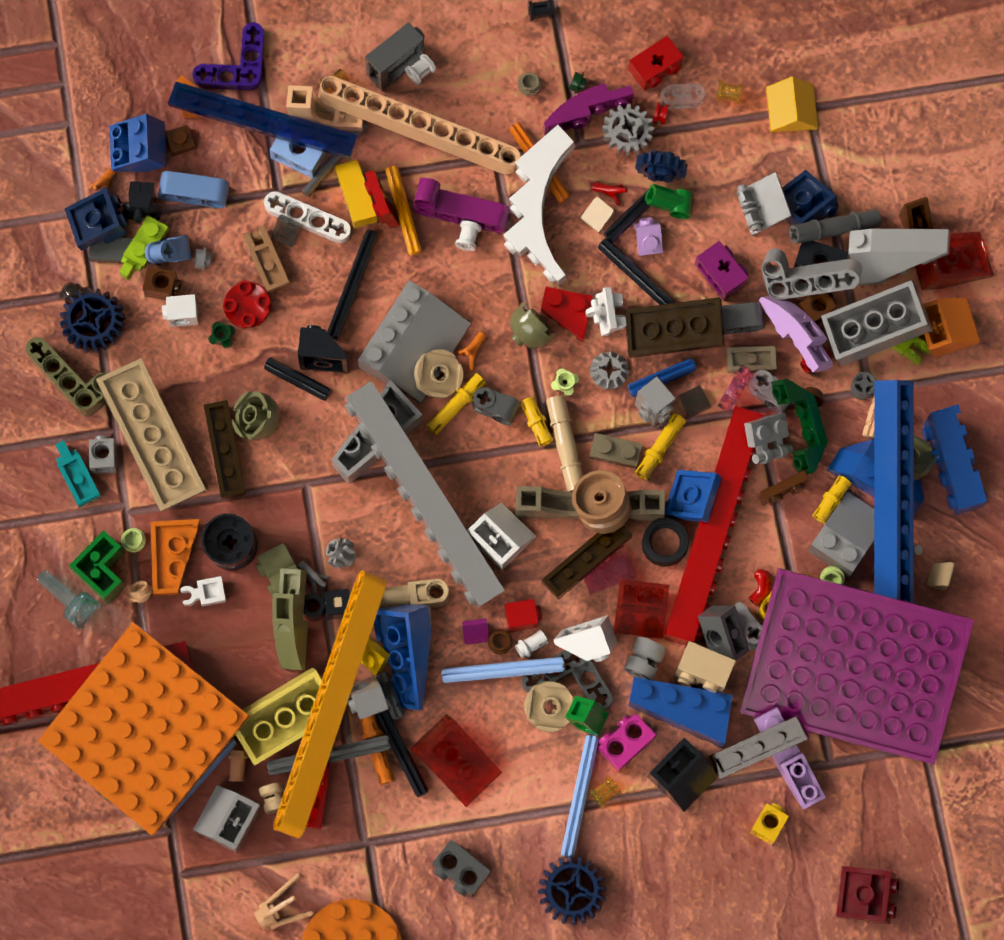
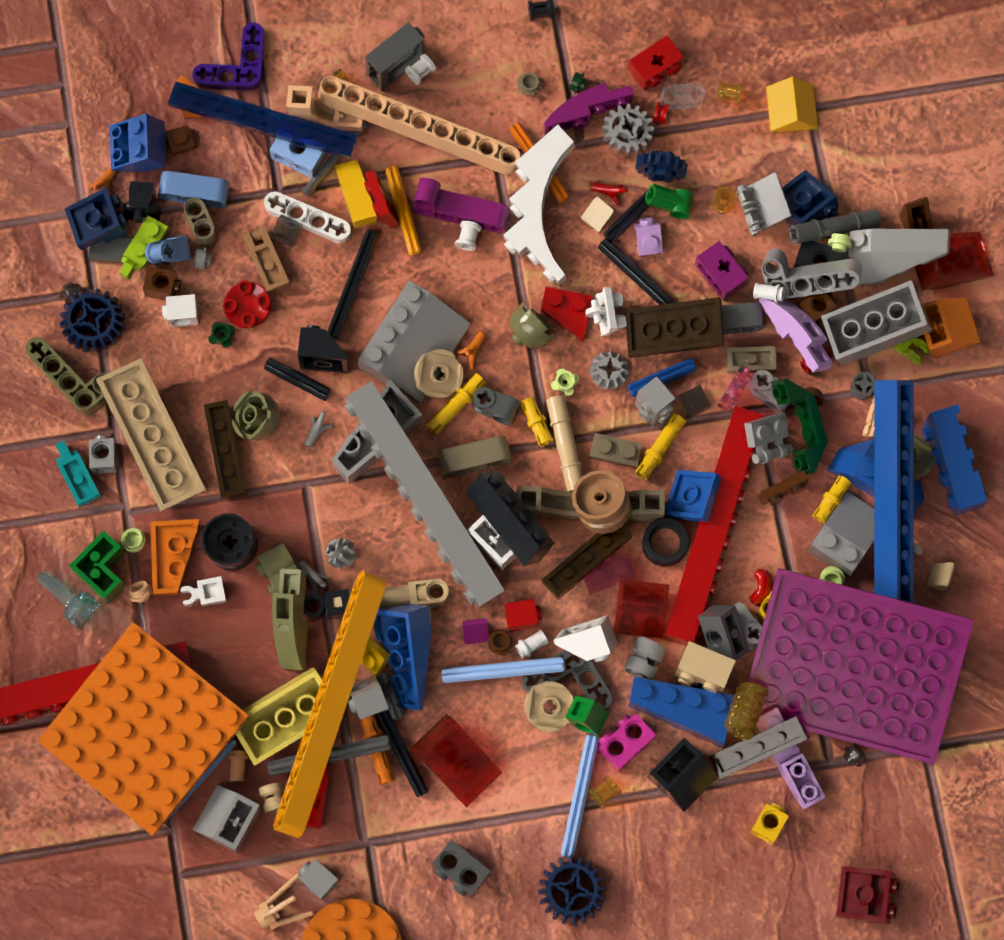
none -> dark tan beam [184,198,216,247]
none -> light grey brick [298,859,339,901]
none -> light grey bar [303,411,333,448]
none -> dark tan beam [438,436,512,478]
none -> black brick [466,470,555,566]
none -> clear yellow bush [712,186,736,214]
none -> clear yellow piece [724,682,768,740]
none -> white pin [753,283,786,303]
none -> yellowish green plate [828,233,852,252]
none -> clear smoke plate [843,743,866,767]

